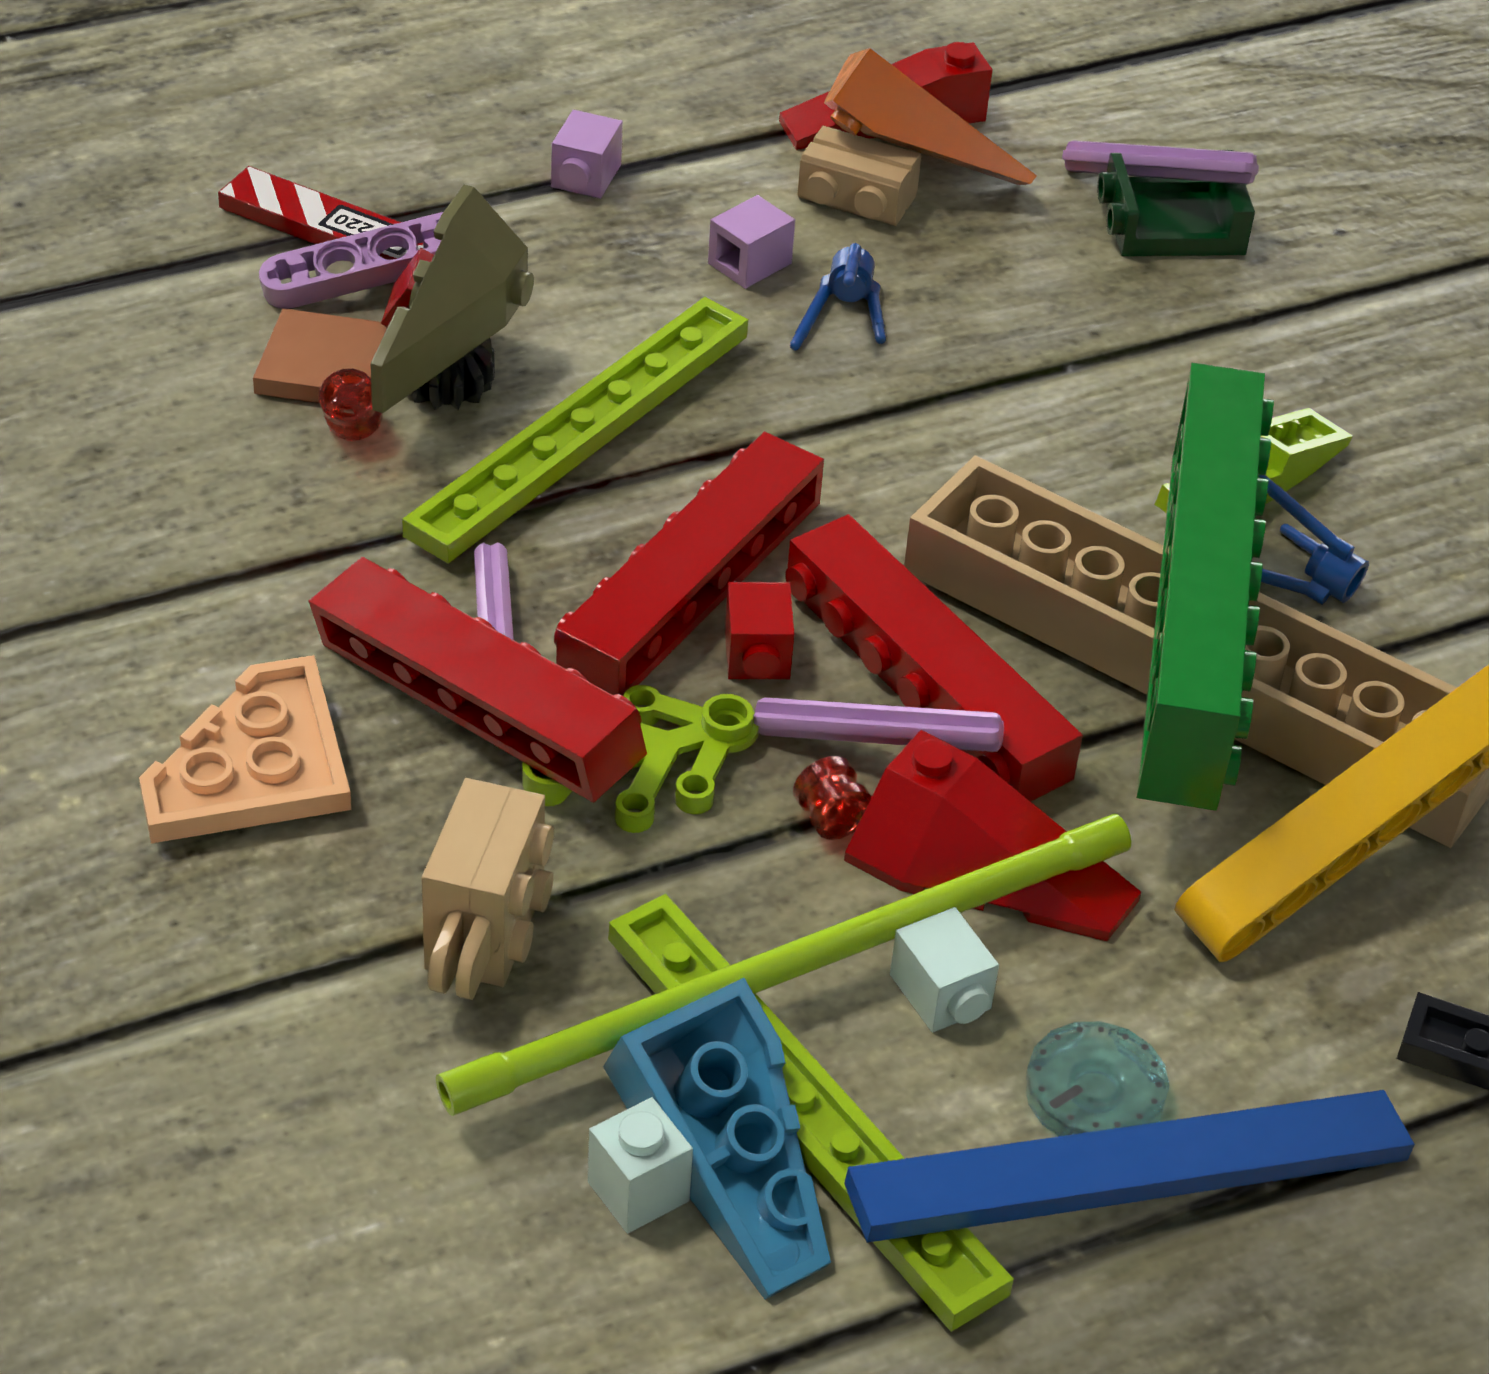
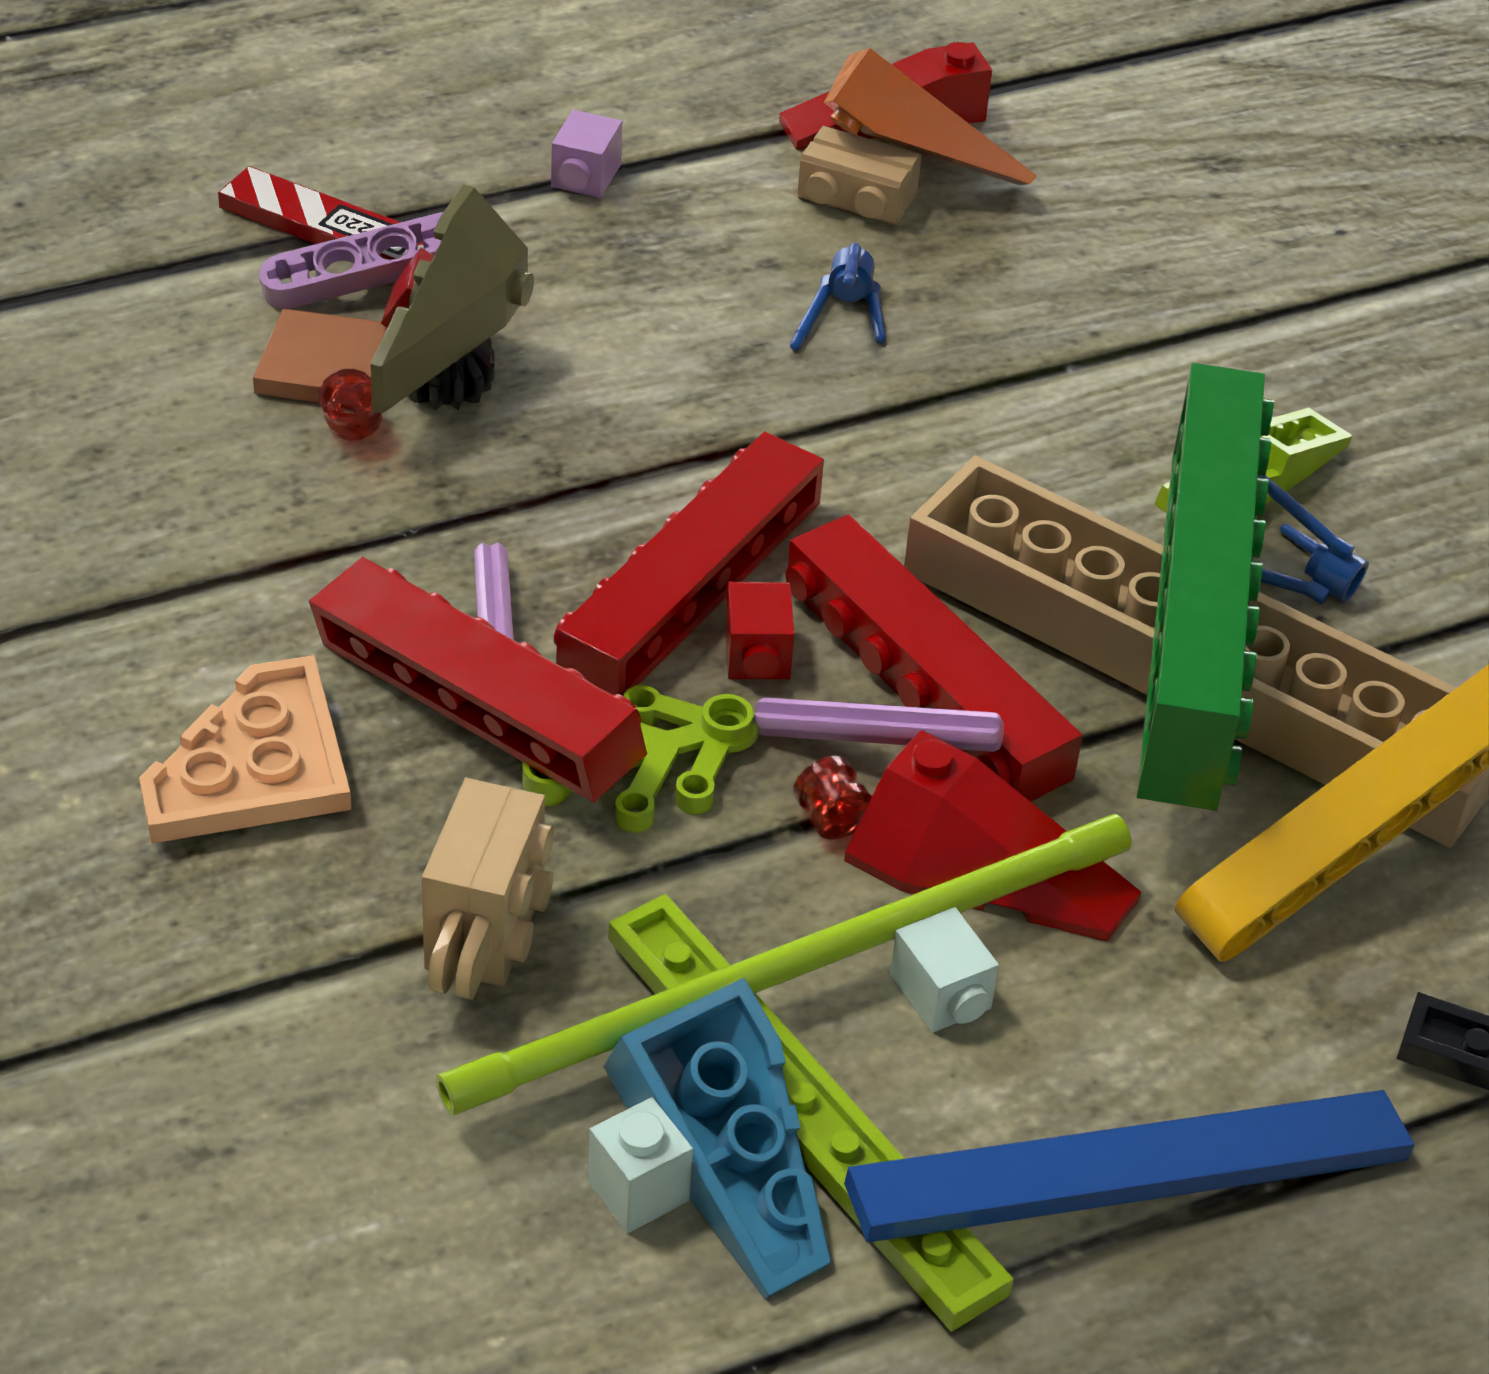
lime plate [402,297,749,564] -> none
lavender brick [708,195,795,289] -> none
clear light blue tile [1026,1021,1169,1136] -> none
lavender axle [1062,140,1259,185] -> none
dark green panel [1097,150,1255,256] -> none

